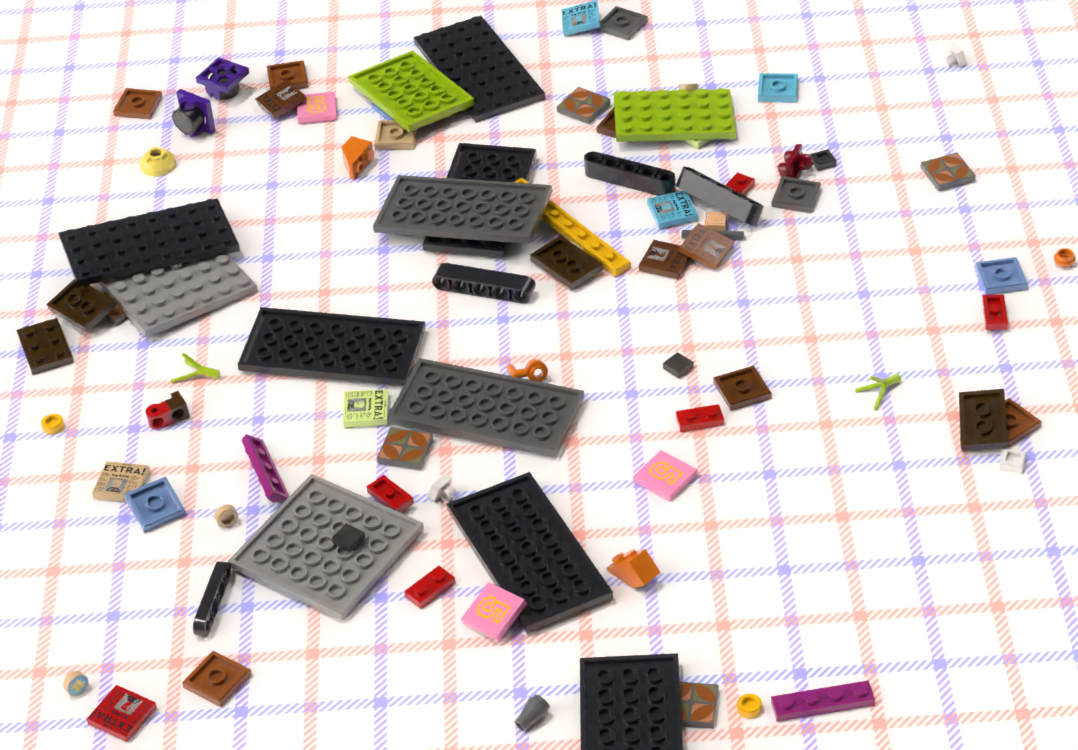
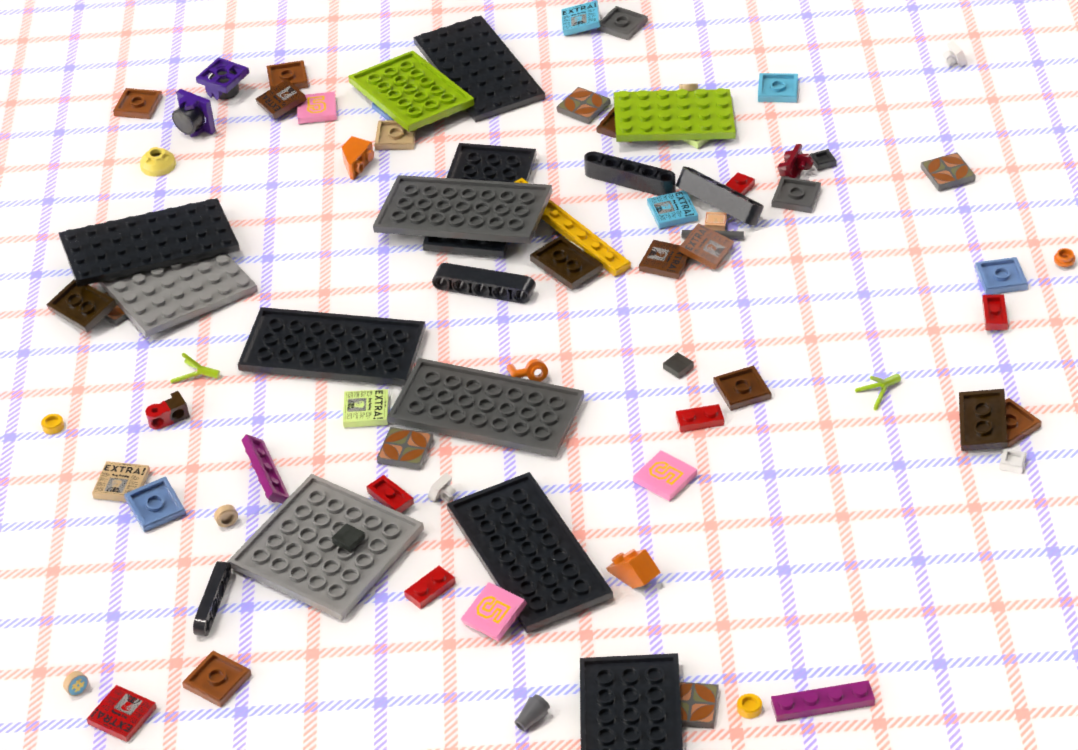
dark brown plate [16,318,74,375] -> none

